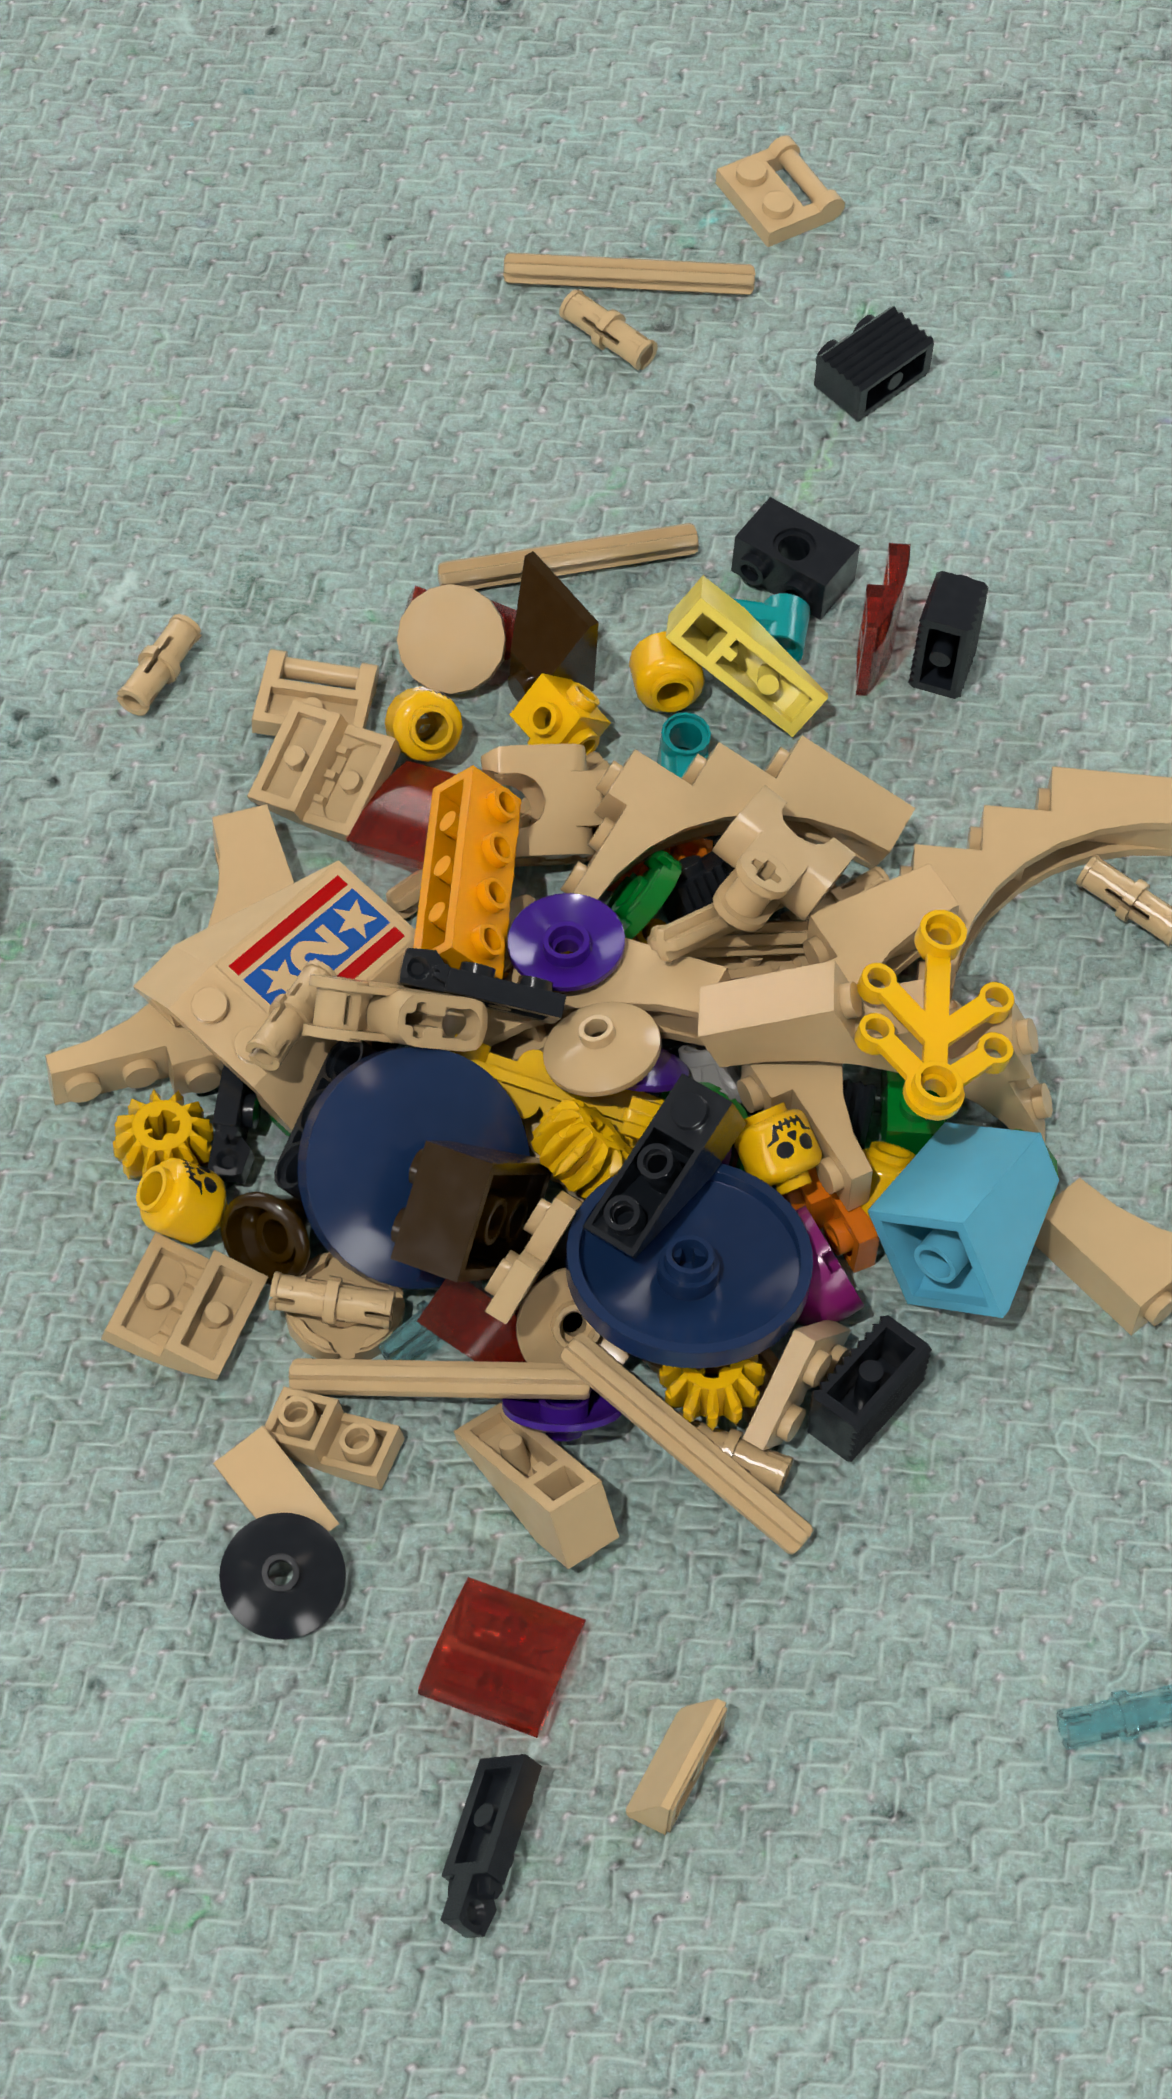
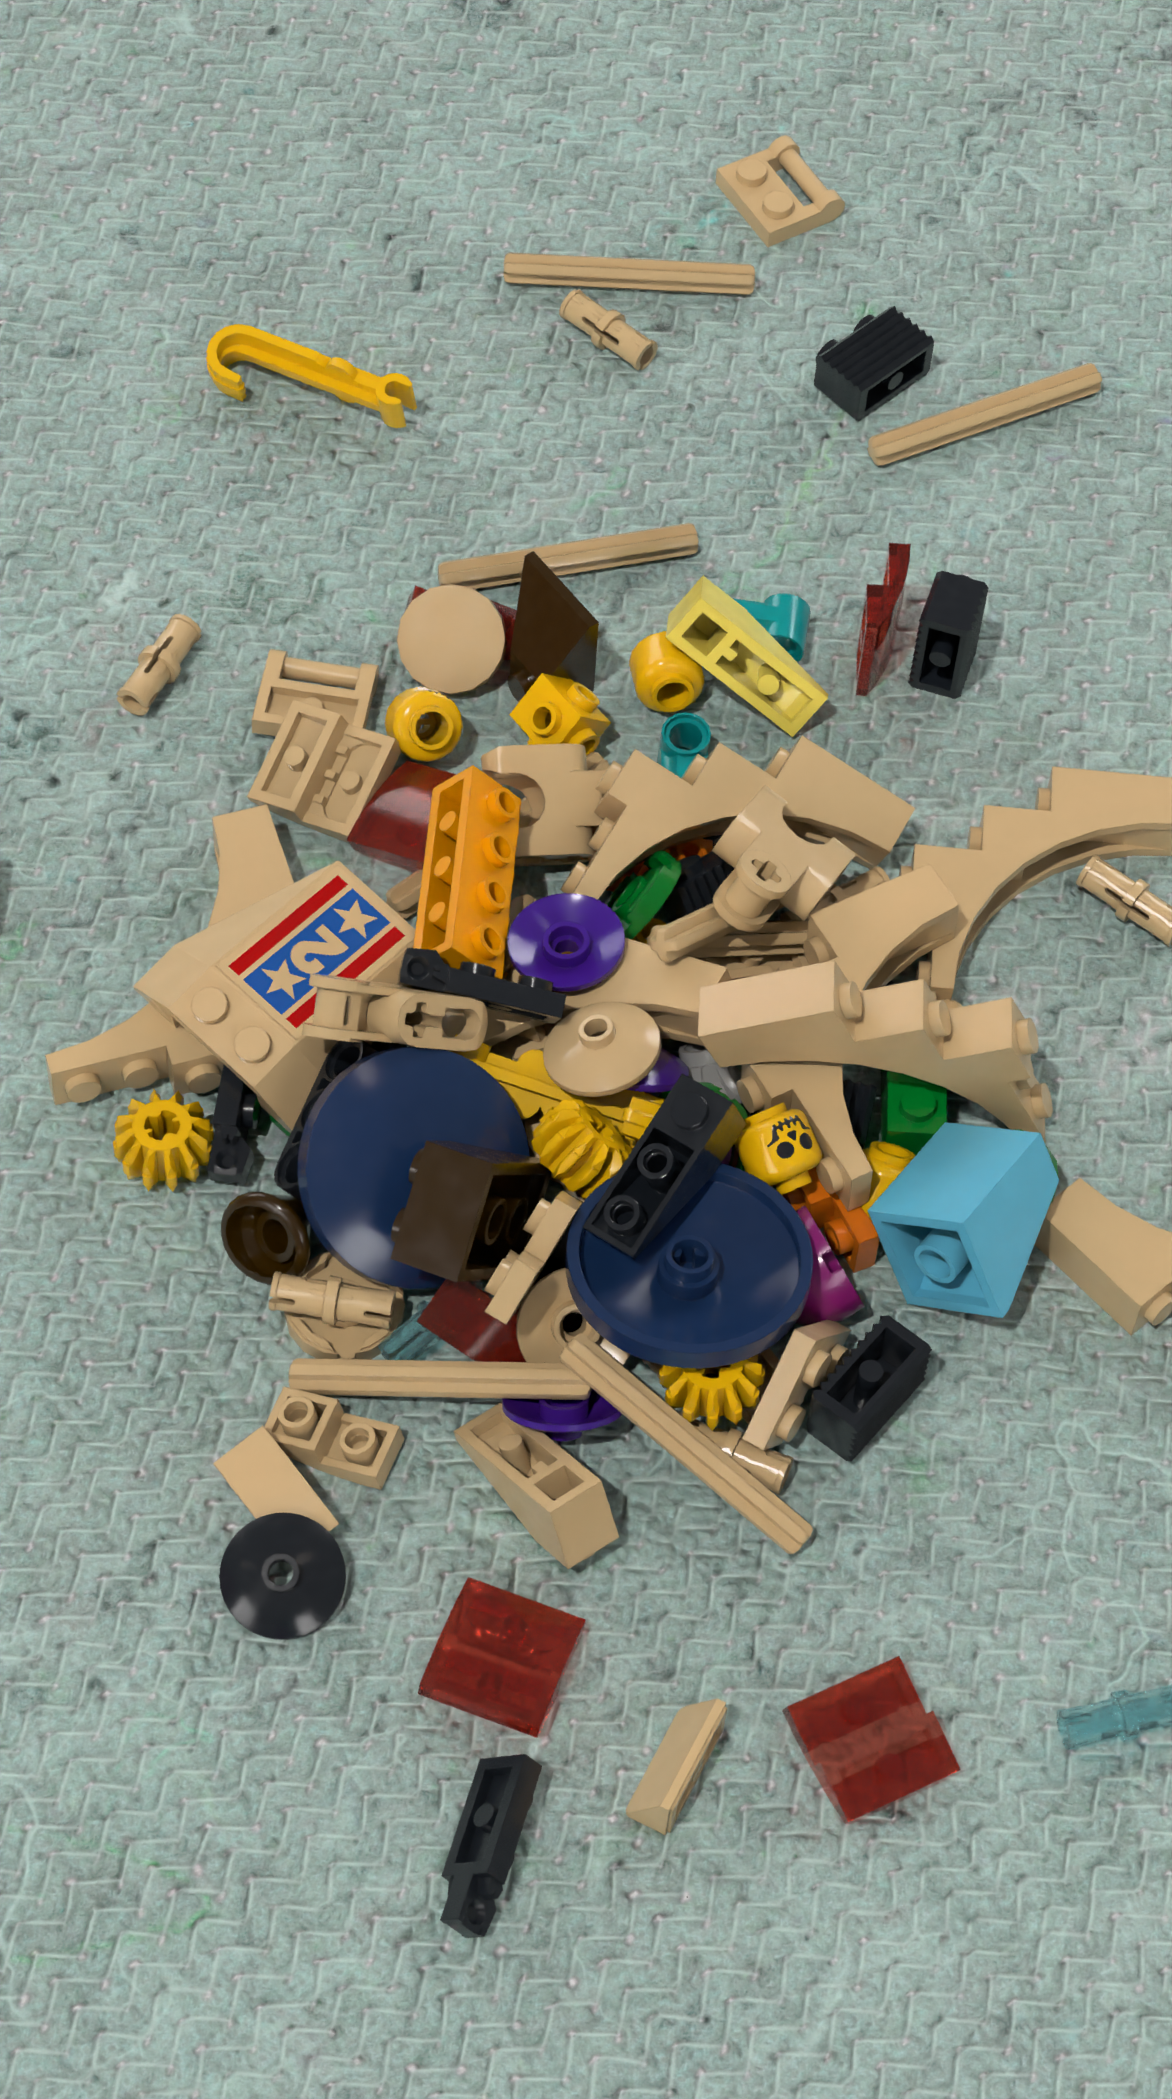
tan slope [101,1232,268,1380] -> none
yellow head [136,1157,228,1244] -> none
tan pin [246,960,336,1071] -> none
black brick [731,497,860,620] -> none
yellow plant [854,910,1015,1121] -> none
none -> yellow piece [206,324,417,428]
none -> clear red slope [782,1656,961,1824]
none -> tan axle [867,363,1102,466]

